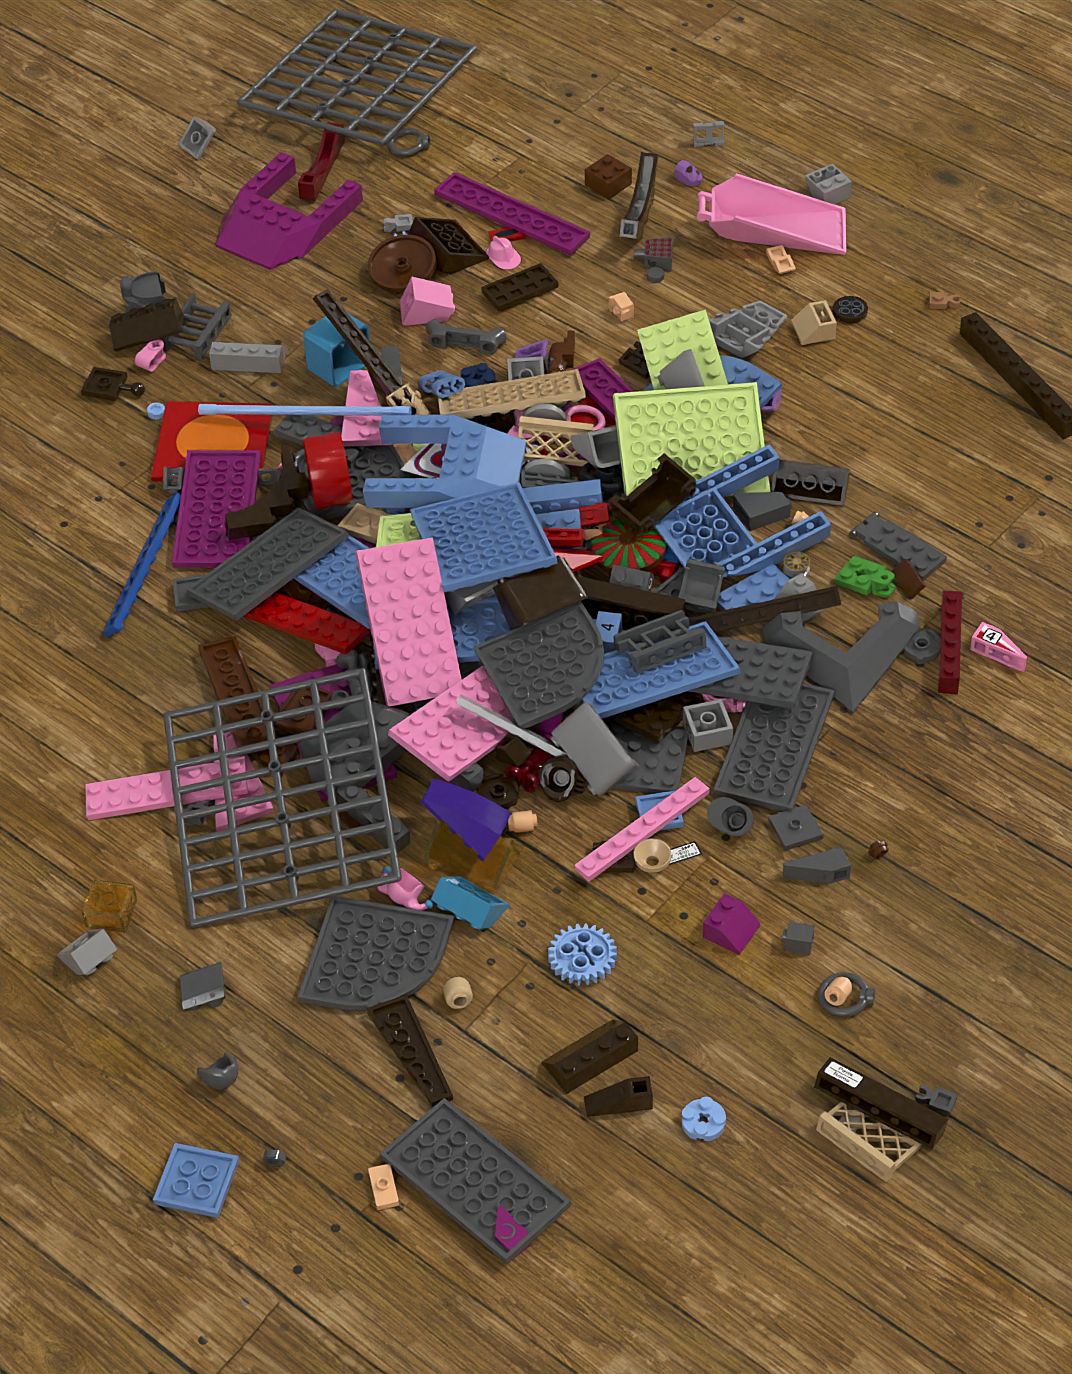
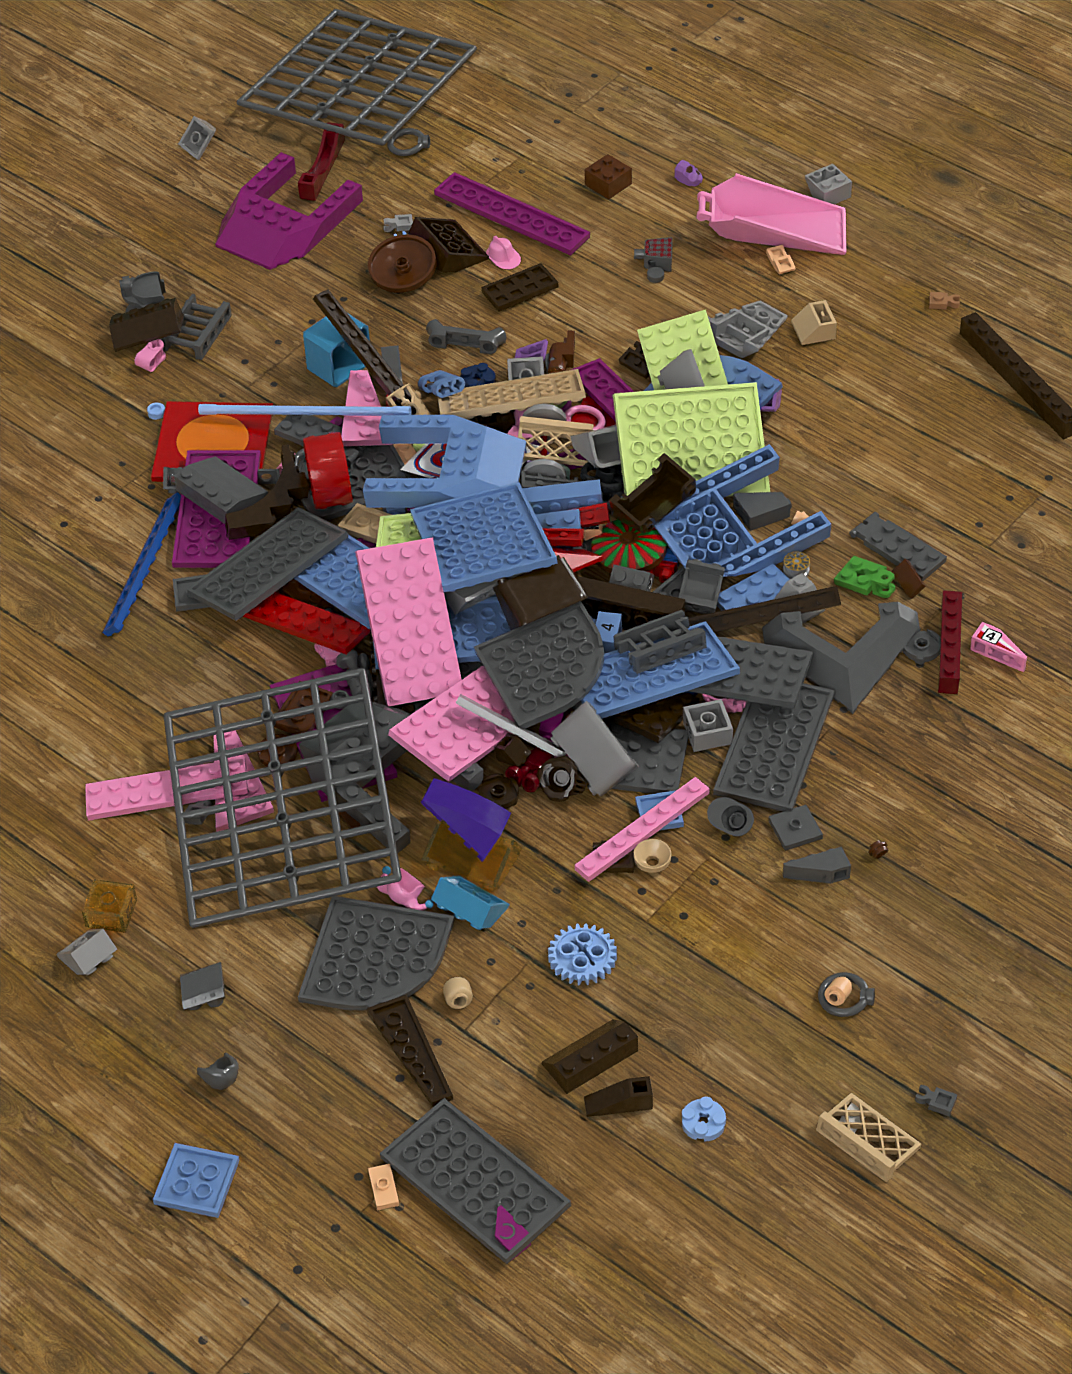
dark brown plate [81,367,145,401] -> none
reddish brown plate [198,636,278,748] -> none
light grey slope [209,342,287,373] -> none
dark grey tile [263,1149,286,1167] -> none
bright pink slope [399,277,455,326] -> none
red tile [488,227,525,242] -> none
light nougat brick [508,810,538,833] -> none
light nougat brick [609,292,634,321] -> none
dark brown arch [619,152,659,239] -> none
sticker [669,841,702,865] -> none
light grey piece [693,121,725,147] -> none
magenta slope [703,893,760,955] -> none
dark brown slope [771,459,850,506] -> none
dark grey brick [782,922,815,955] -> none
dark brown brick [814,1057,948,1150] -> none
tile [833,296,868,324] -> none
none -> dark grey slope [174,456,268,524]

